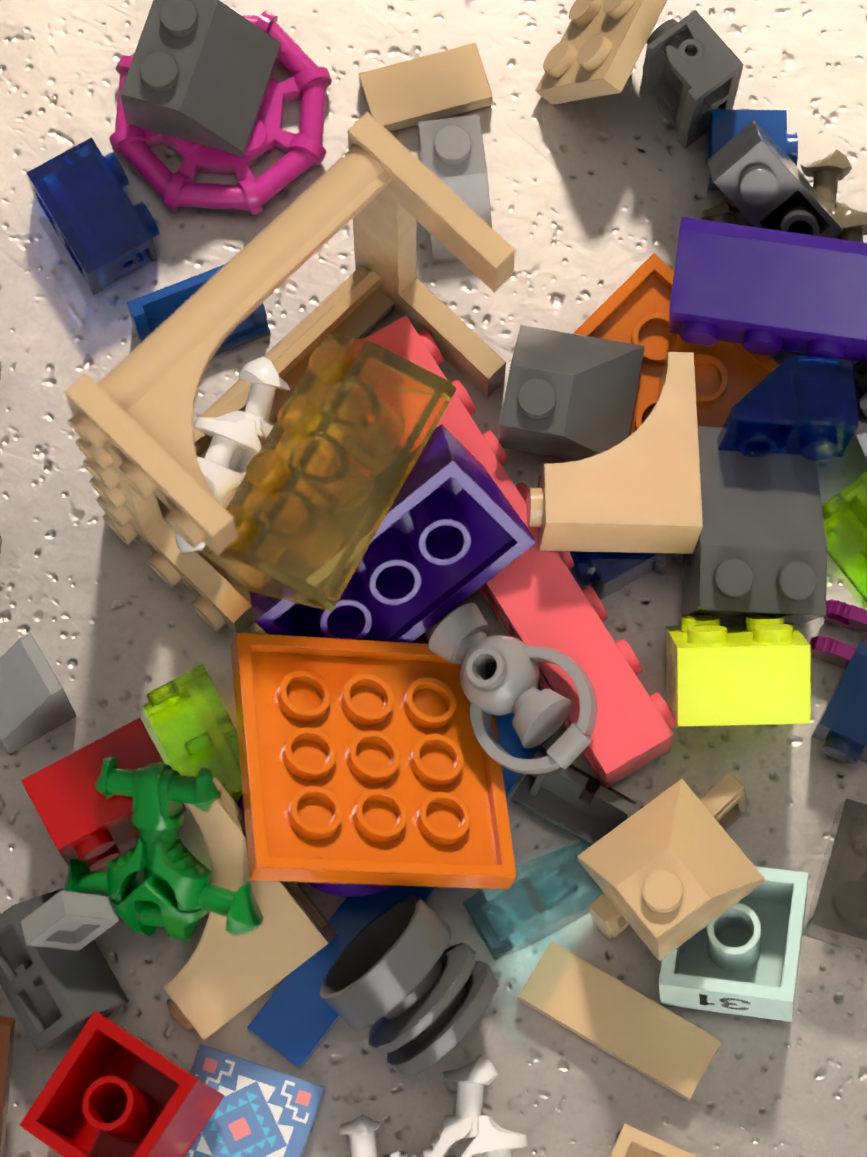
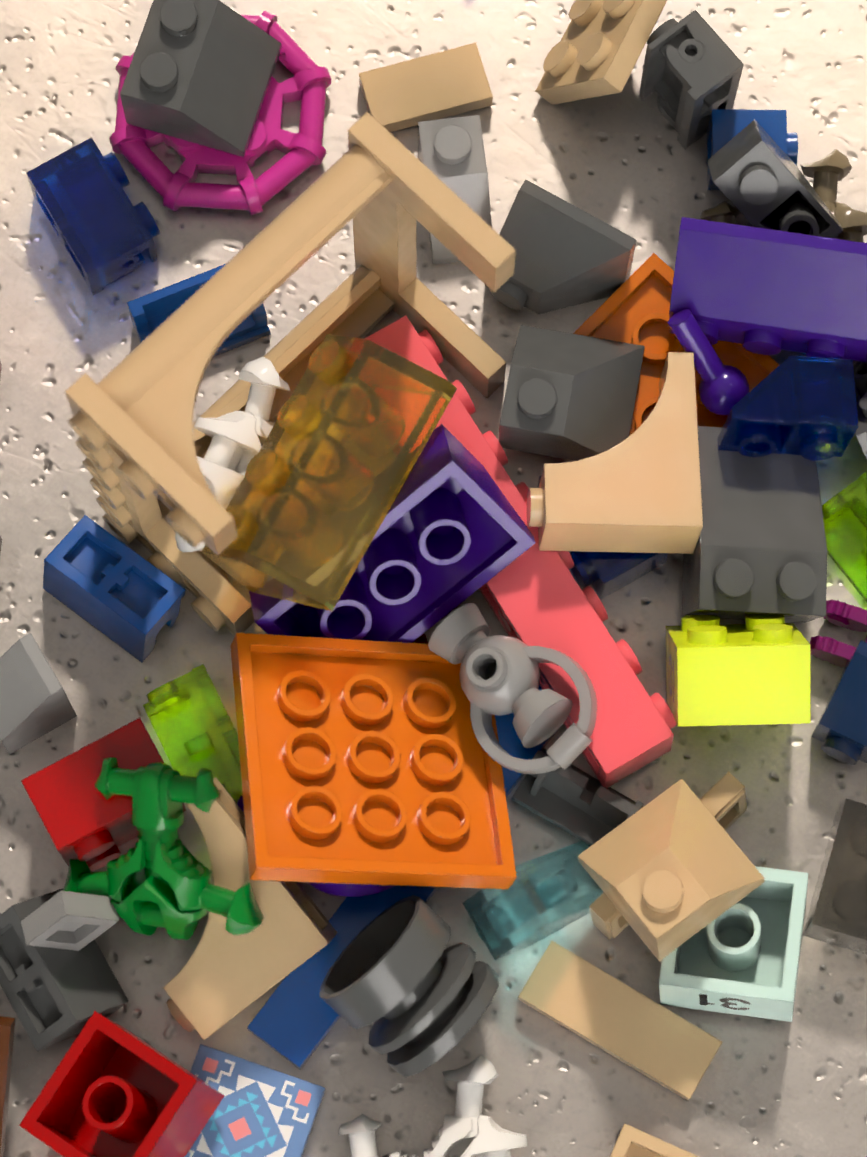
none -> blue hinge [43,515,186,663]
none -> dark grey slope [485,179,637,315]
none -> dark purple bar [668,309,749,415]

